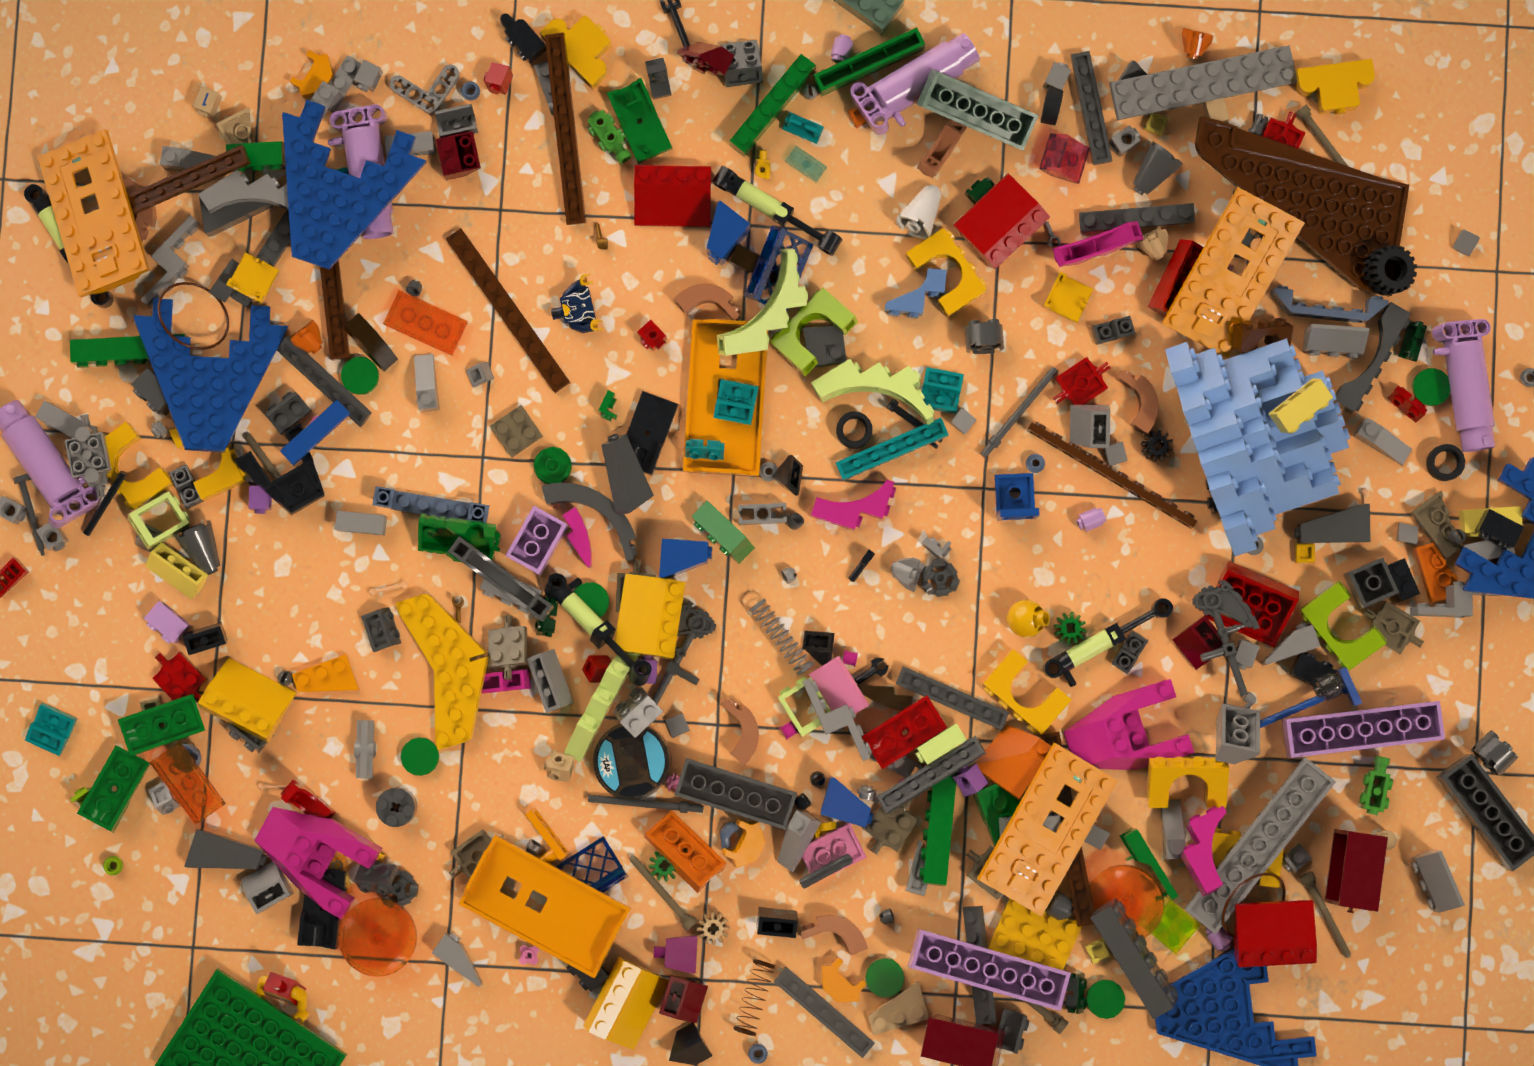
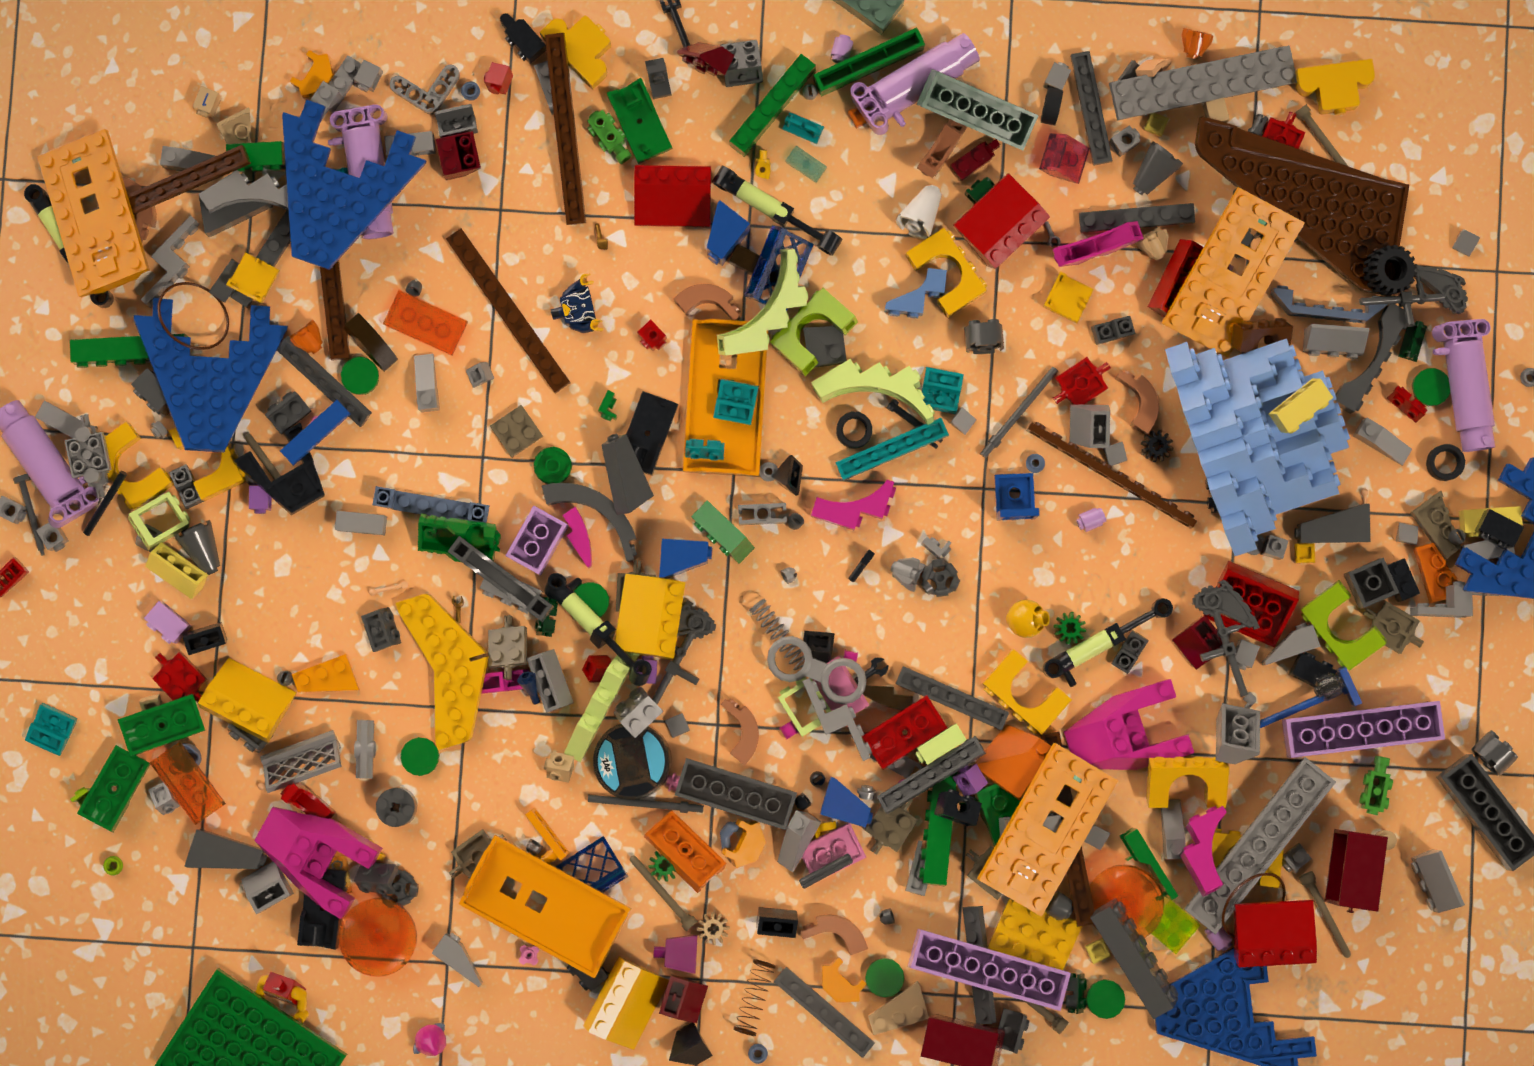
none -> light grey fence [260,730,342,793]
none -> dark pink hat [413,1023,446,1056]
none -> dark blue cone [517,672,540,705]
none -> light grey bar [767,636,867,704]
none -> black brick [934,789,982,826]
none -> dark red hinge [950,139,1000,181]
none -> light nougat slope [1135,59,1172,77]
none -> light grey brick [1261,535,1289,560]
none -> dark grey bar [1359,265,1468,327]

